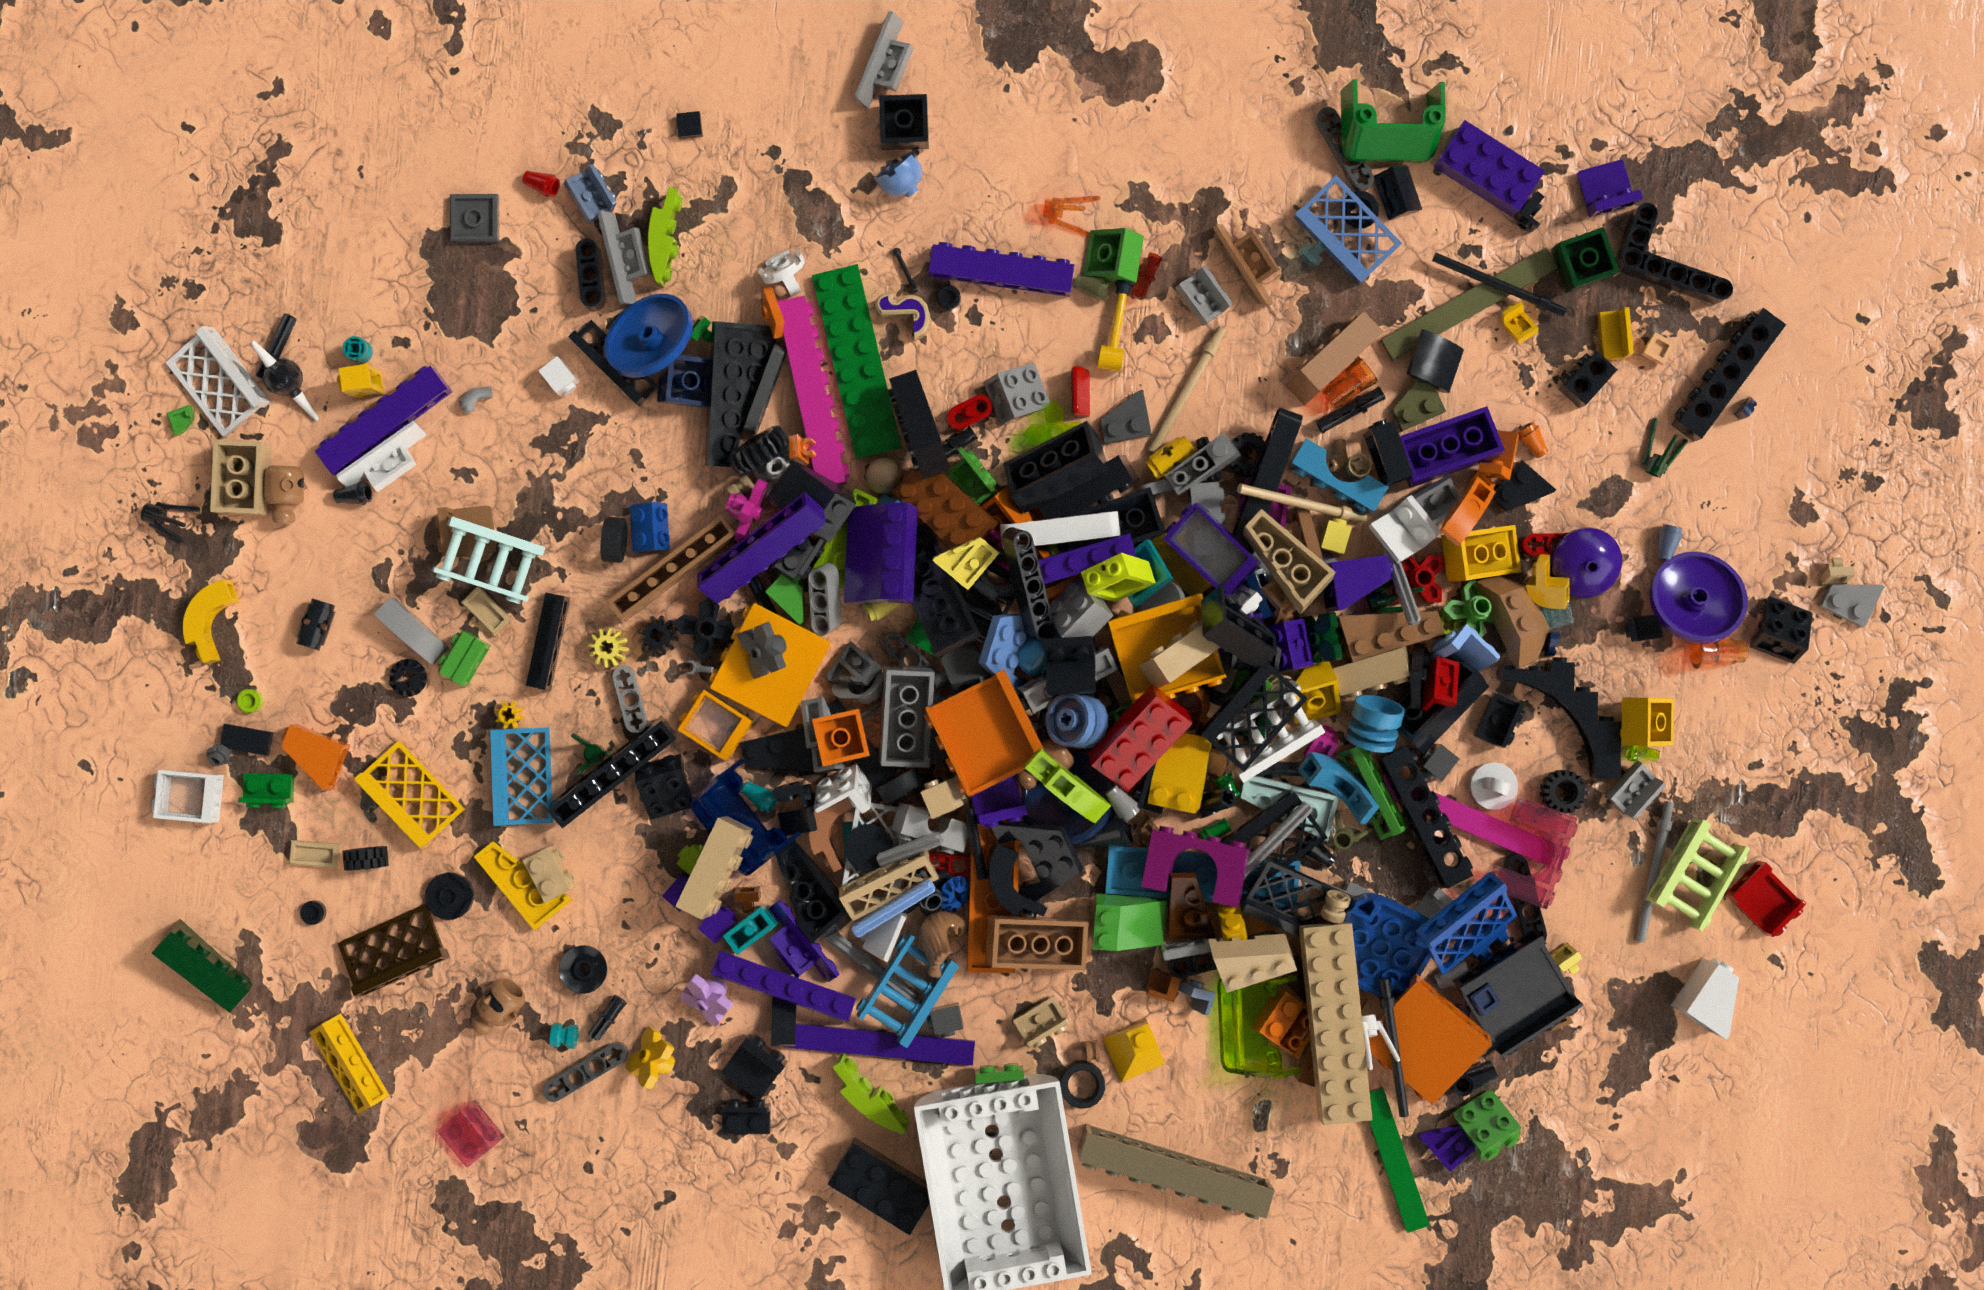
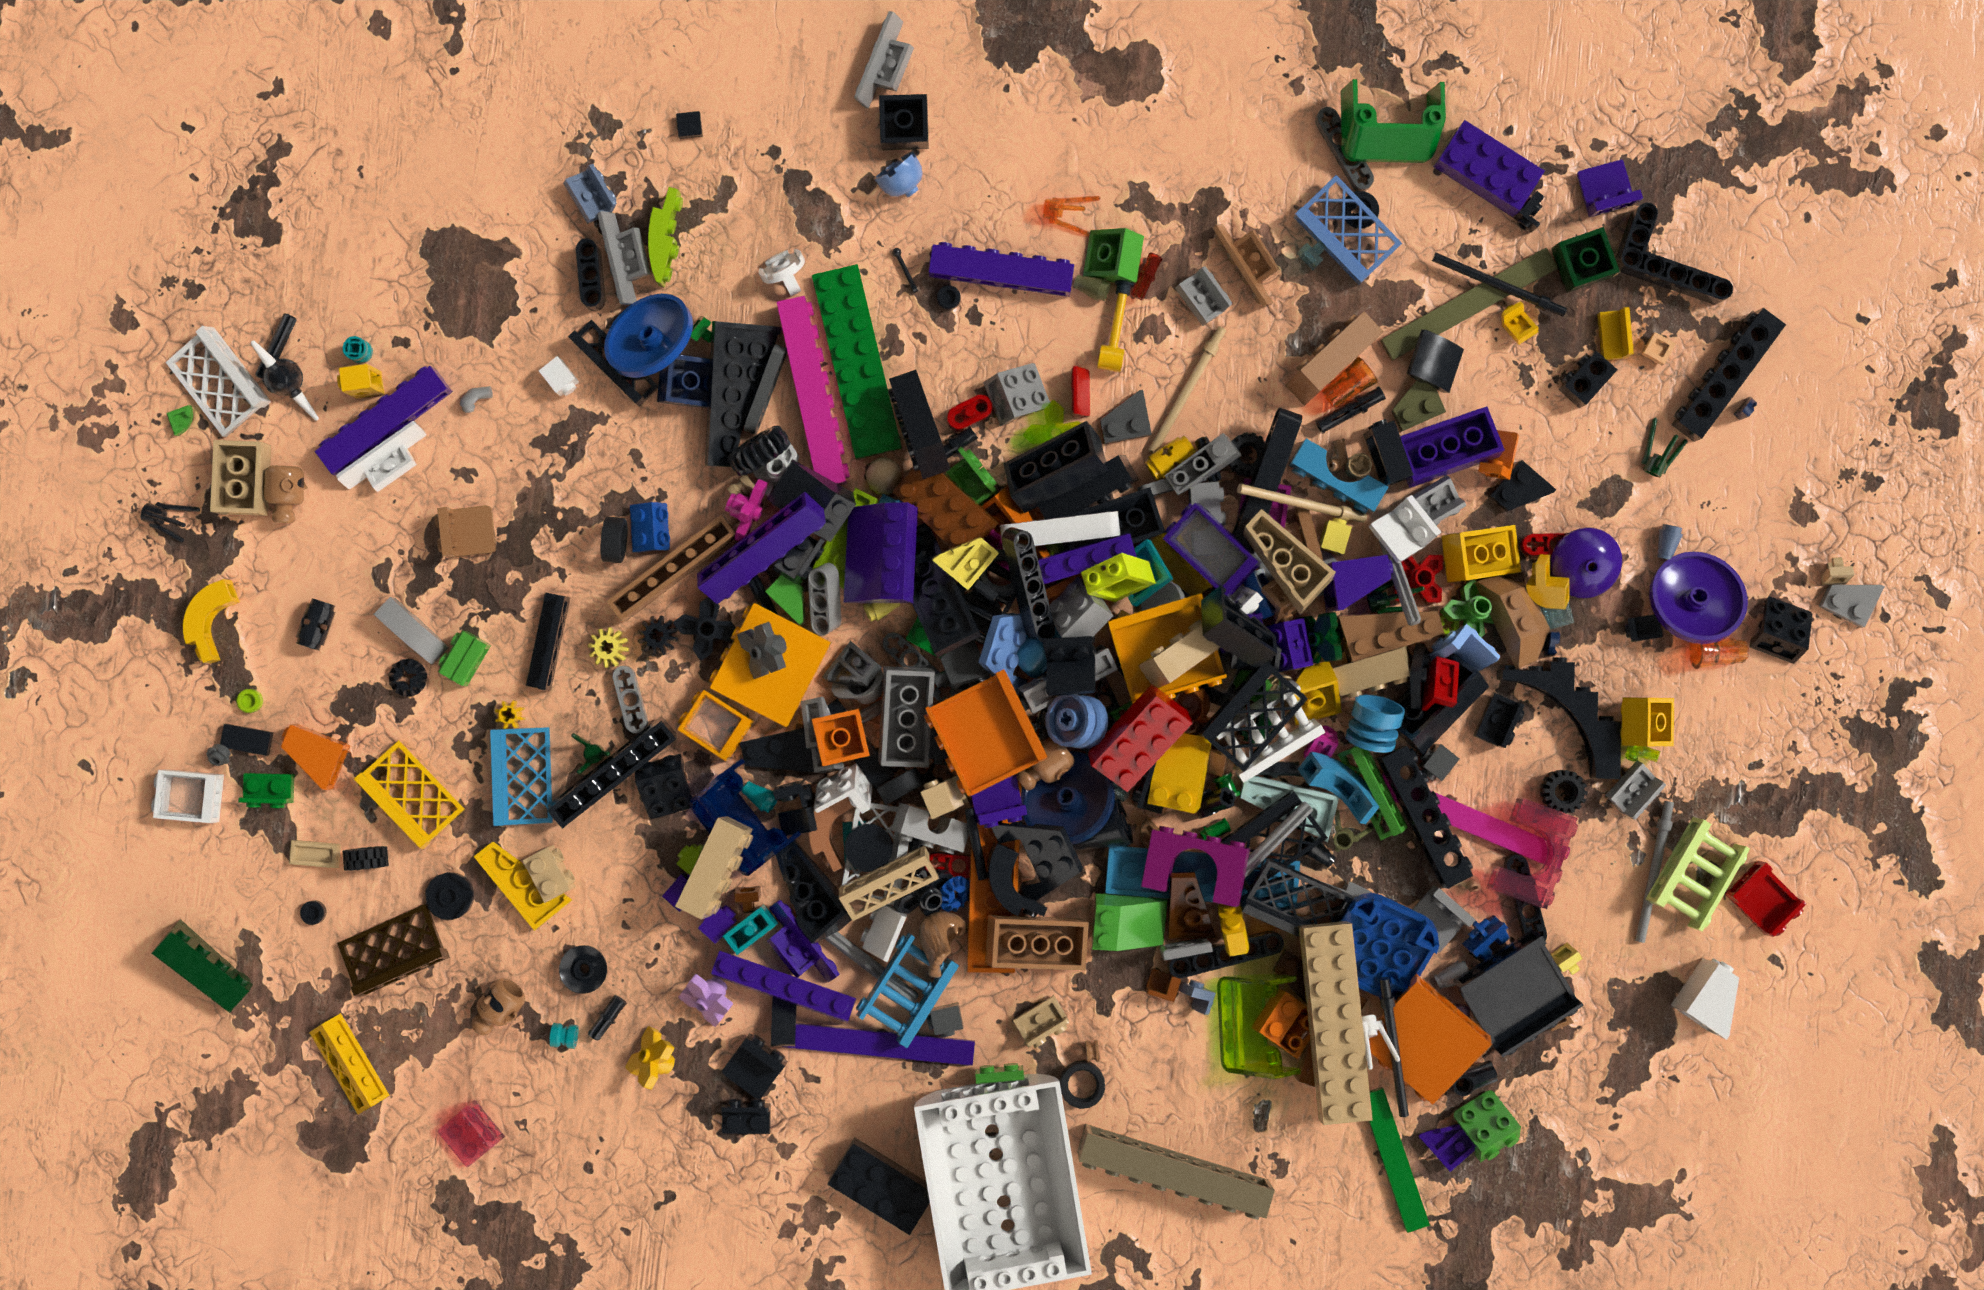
black cone [333,481,372,505] -> none
light aqua fence [431,516,546,604] -> none
dark grey tile [450,194,499,243] -> none
tan tile [461,586,513,636] -> none
red cone [522,170,560,197] -> none
dark grey beam [543,1042,628,1102] -> none
light grey hand [685,660,714,675] -> none
orange plate [760,286,785,339] -> none
orange tile [789,434,816,466] -> none
lime slope [832,1053,910,1134] -> none
light blue axle [852,880,935,937] -> none
tan animal [875,292,930,341] -> none
light grey axle [876,832,943,867] -> none
lime slope [1024,747,1111,823] -> none
yellow slope [1103,1019,1165,1083] -> none
light grey cone [1105,785,1140,822] -> none
tan wedge [1208,934,1297,993] -> none
tan wheel [1320,890,1351,923] -> none
black panel [1374,165,1422,220] -> none
blue fence [1415,872,1517,975] -> none
orange slope [1440,469,1495,546] -> none
dark blue tile [1467,982,1501,1017] -> none
white tile [1469,762,1518,810] -> none
orange cone [1517,422,1549,458] -> none

